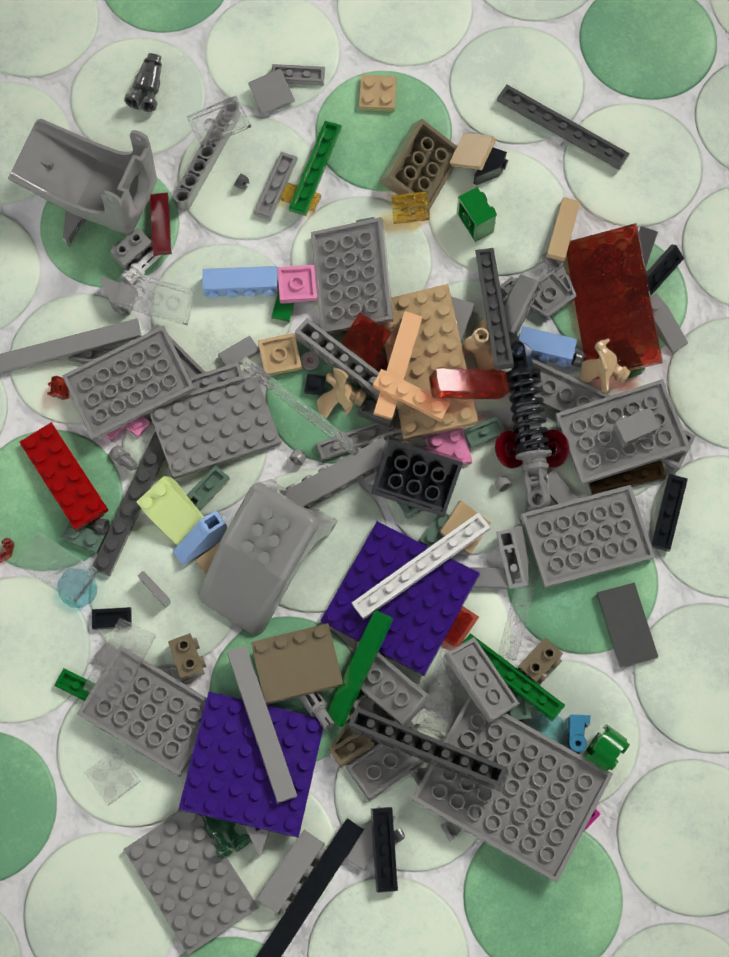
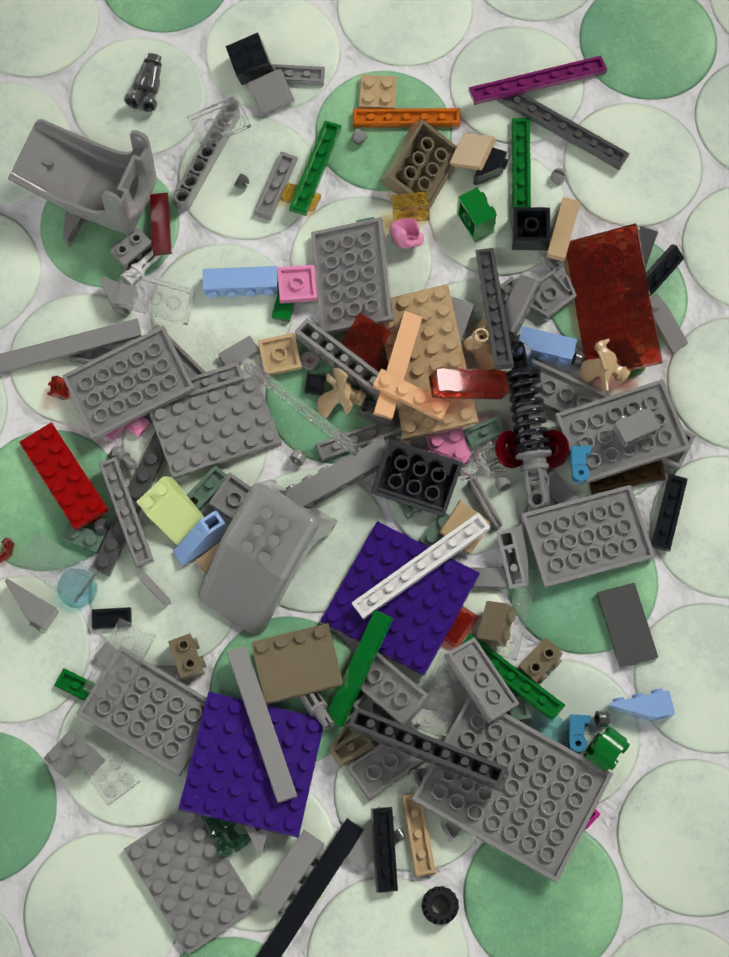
none -> light grey slope [5,579,59,631]
none -> light grey brick [43,728,105,779]
none -> light grey tile [98,457,155,569]
none -> light grey tile [208,472,251,521]
none -> black brick [225,32,274,85]
none -> light grey hinge [352,129,368,145]
none -> orange tile [353,108,460,128]
none -> bright pink hair [389,218,424,249]
none -> tan tile [401,793,436,877]
none -> black tyre [421,886,459,925]
none -> clear hat [459,440,507,481]
none -> light grey axle [467,477,502,530]
none -> magenta tile [468,55,607,105]
none -> dark tan brick [477,601,515,647]
none -> green tile [512,118,531,211]
none -> black brick [512,207,550,251]
none -> light grey hinge [551,168,566,184]
none -> dark azure leg [570,446,591,484]
none -> dark grey hinge [594,711,611,727]
none -> light blue slope [608,688,675,721]

